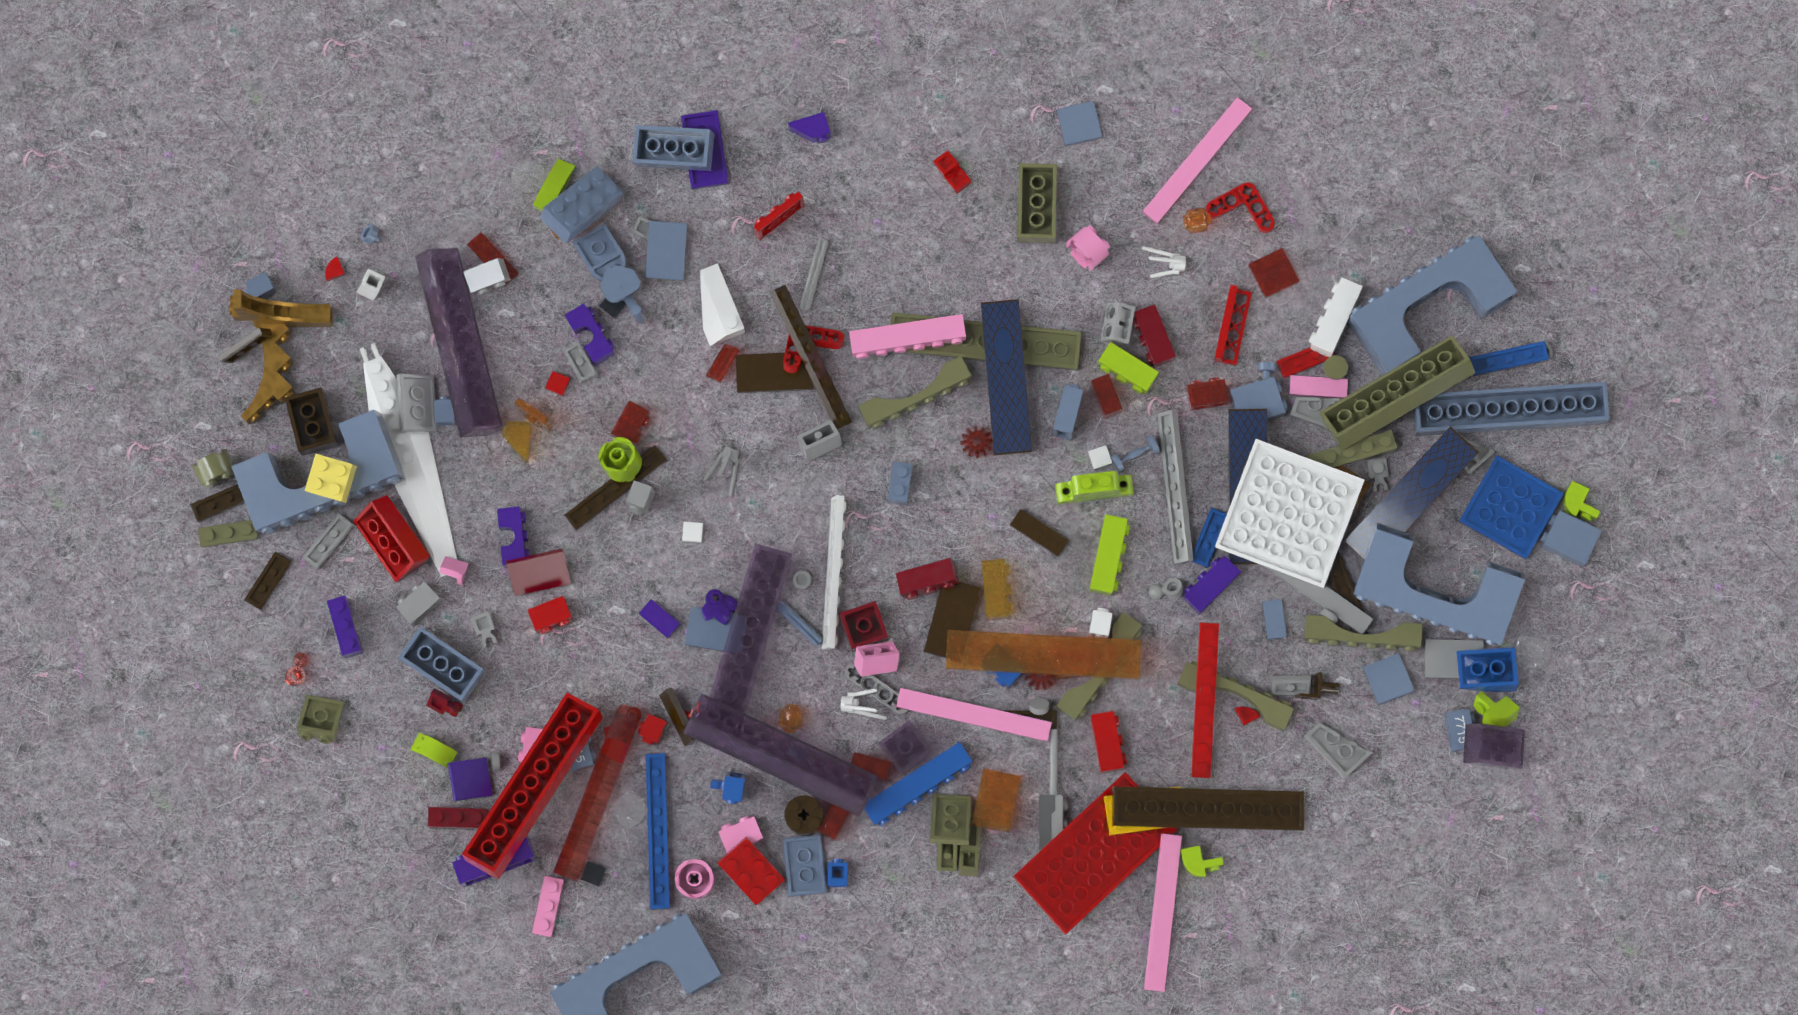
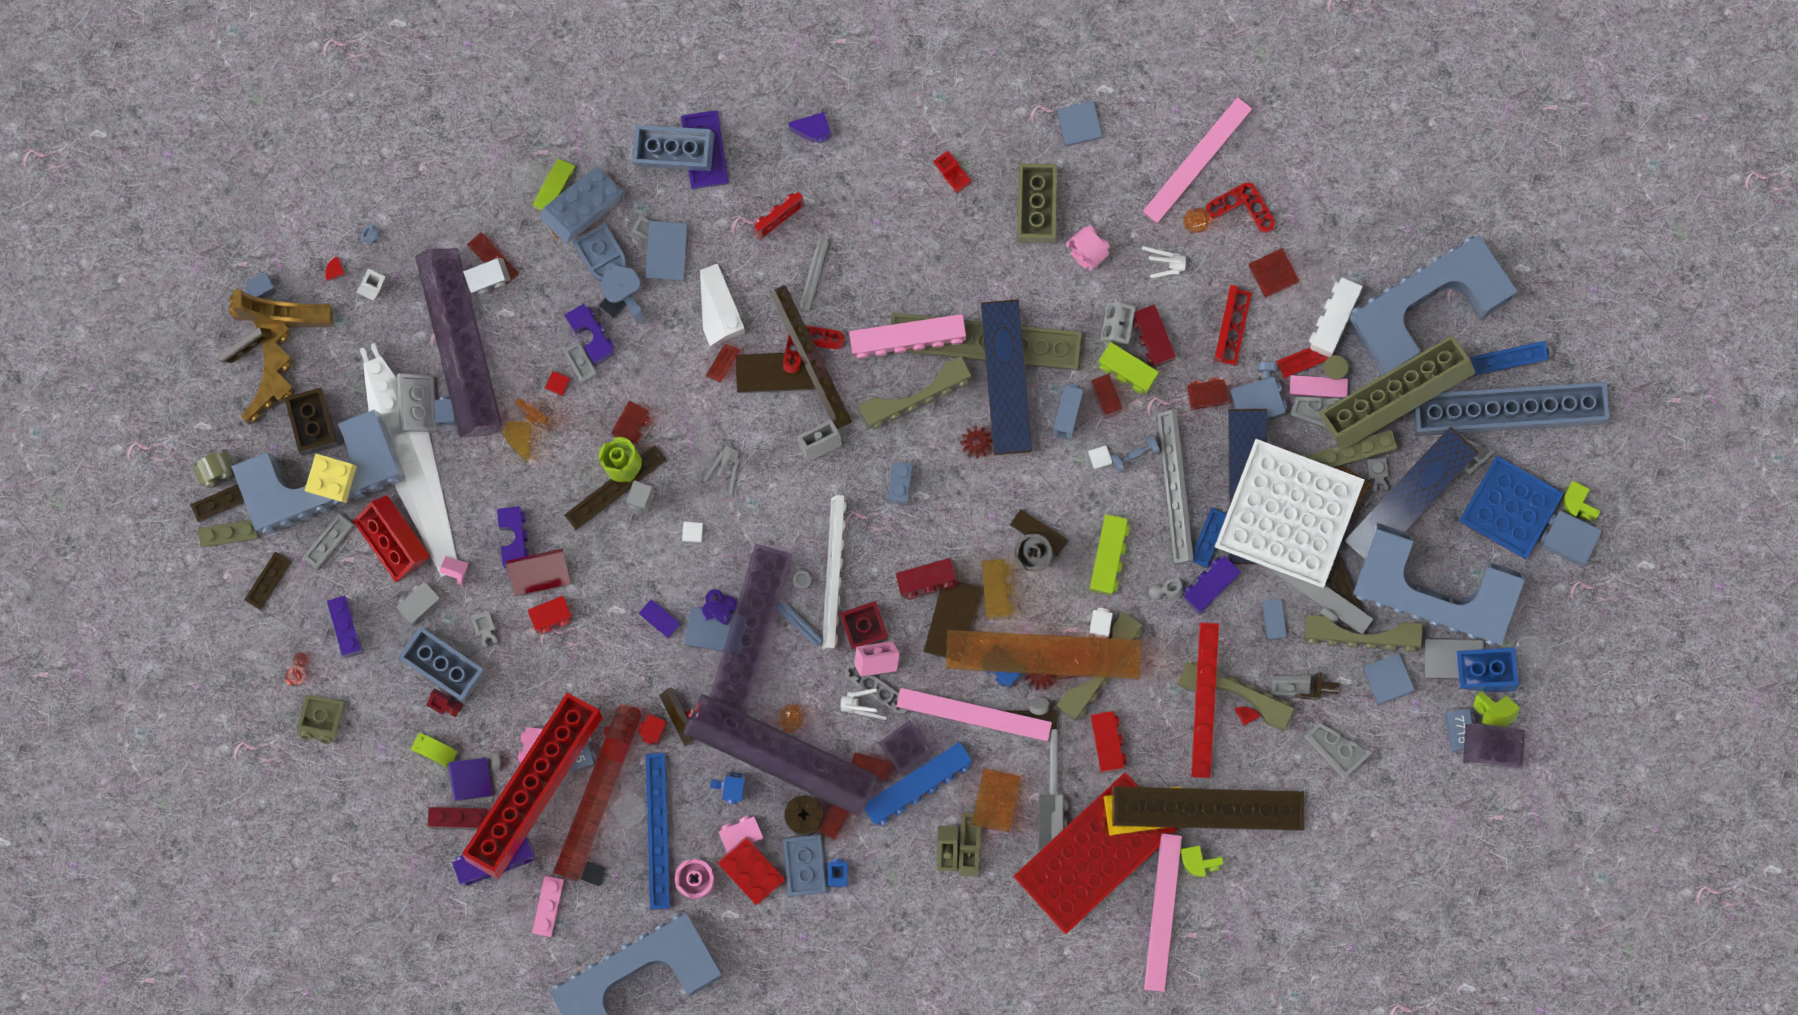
olive tile [930,794,972,845] -> none
lime brick [1055,471,1134,505] -> none
none -> brick [1014,531,1056,572]

